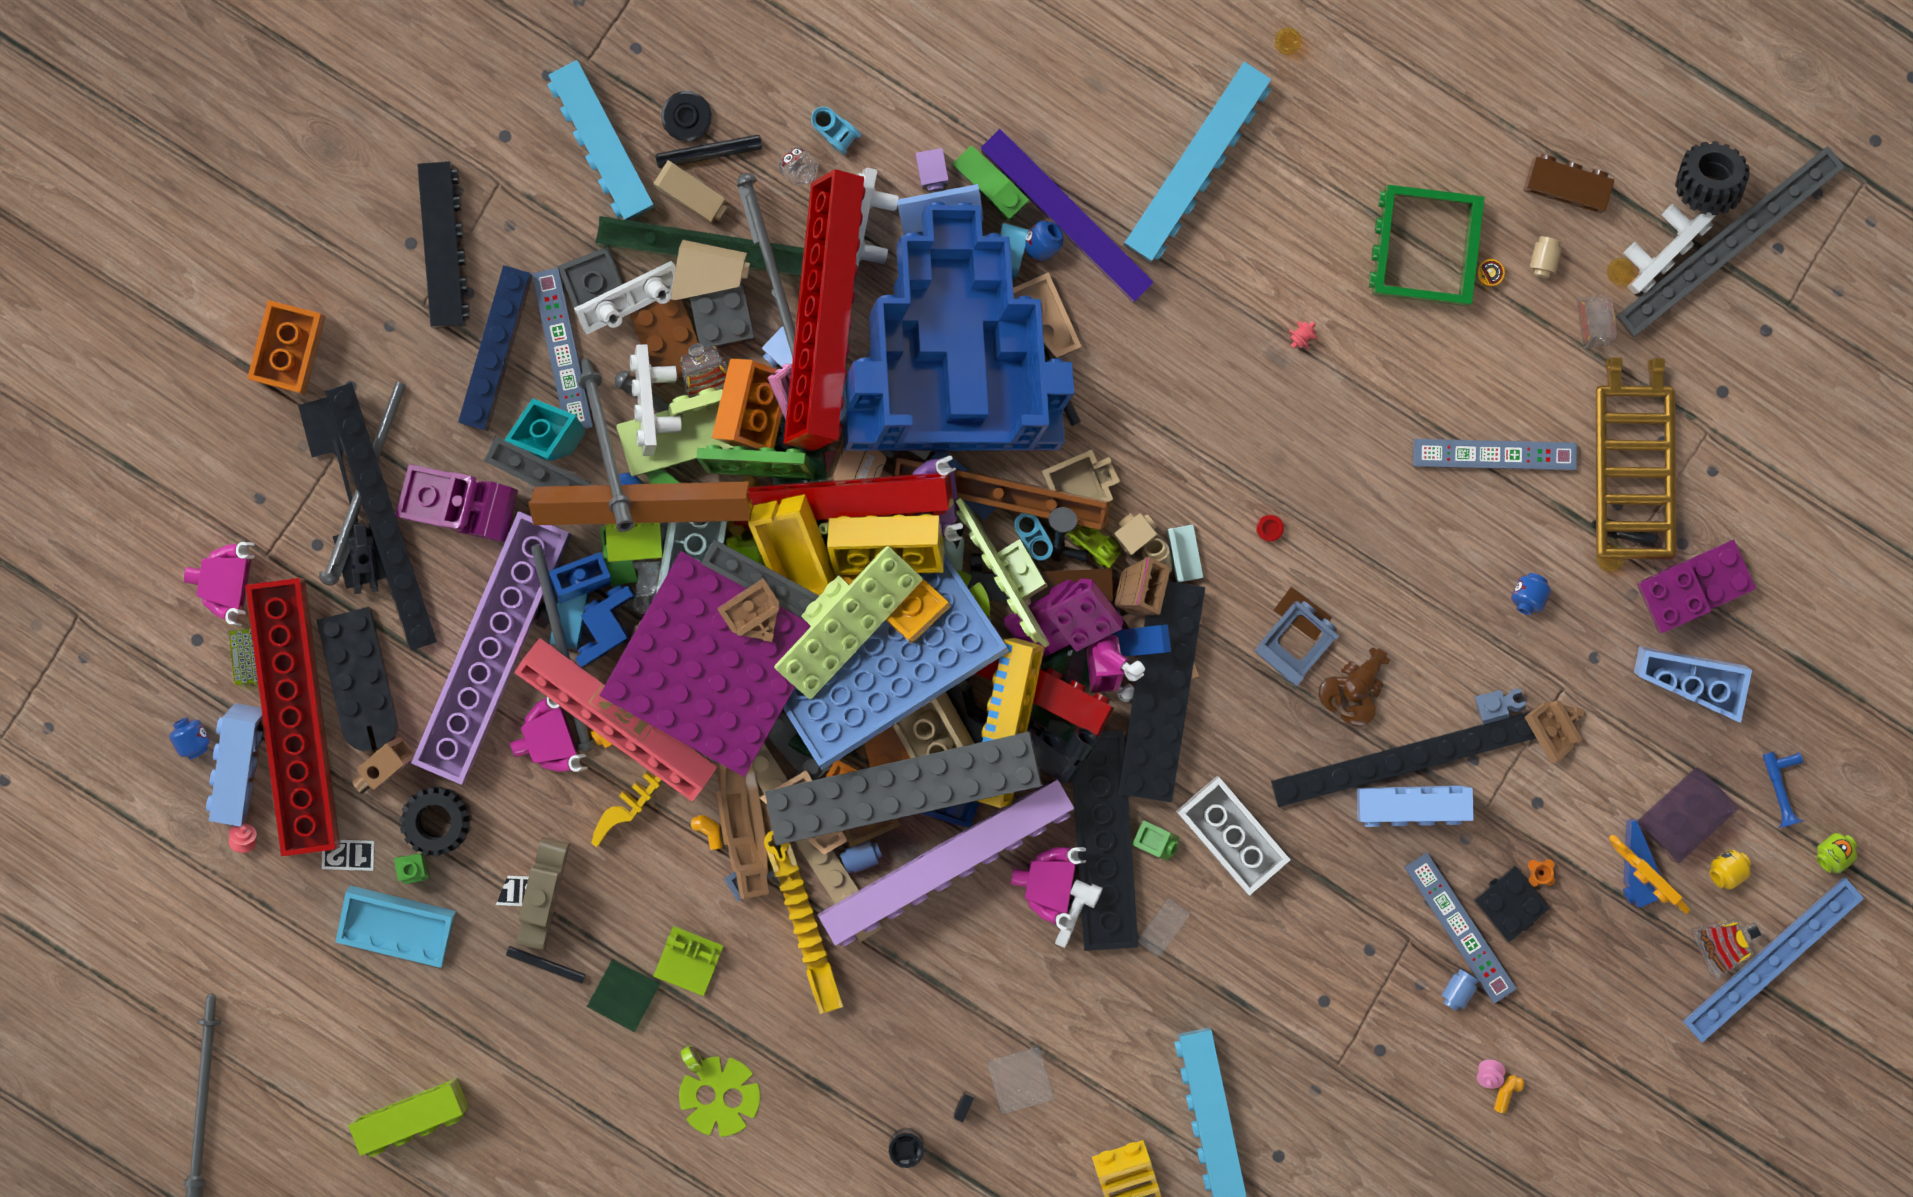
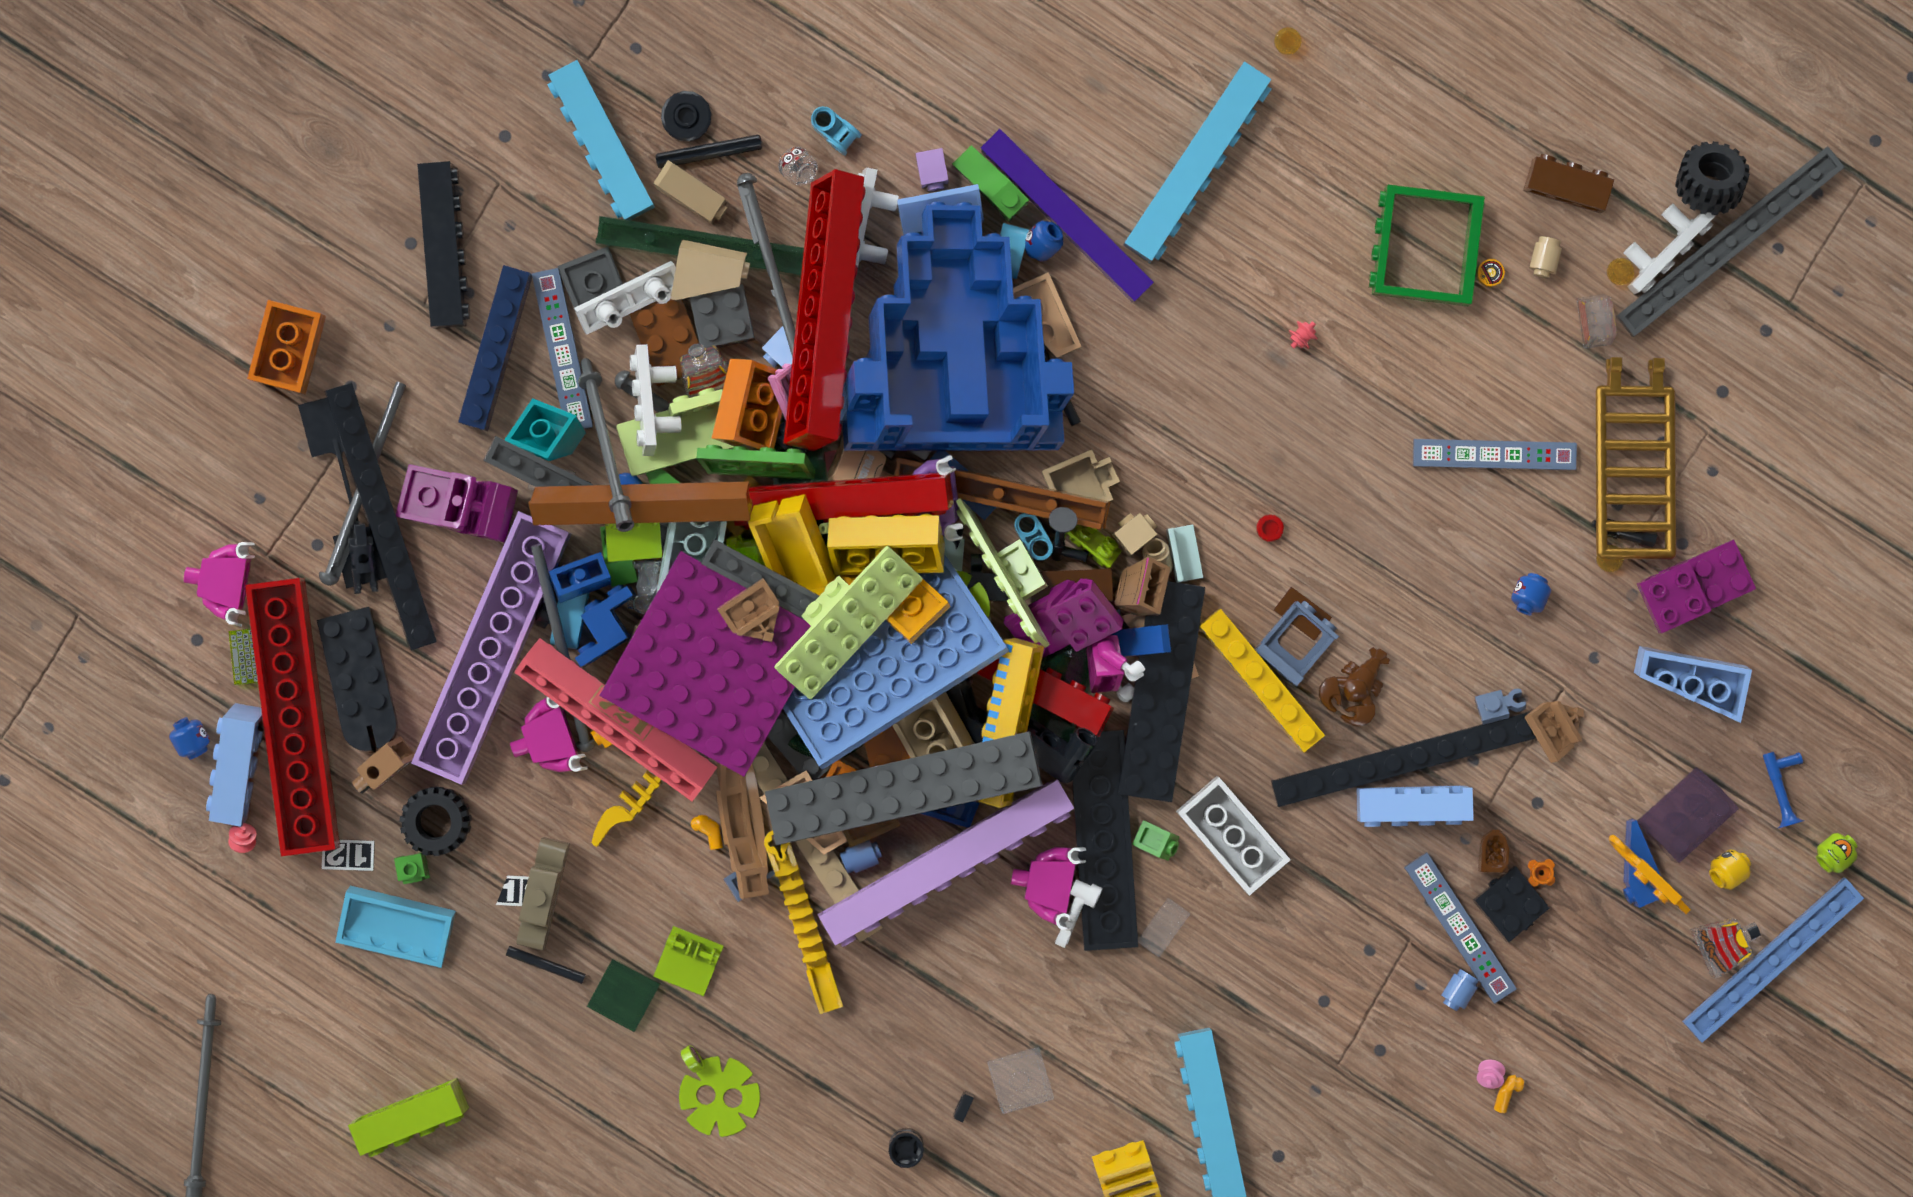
none -> yellow brick [1199,609,1325,753]
none -> reddish brown rock [1478,829,1509,873]

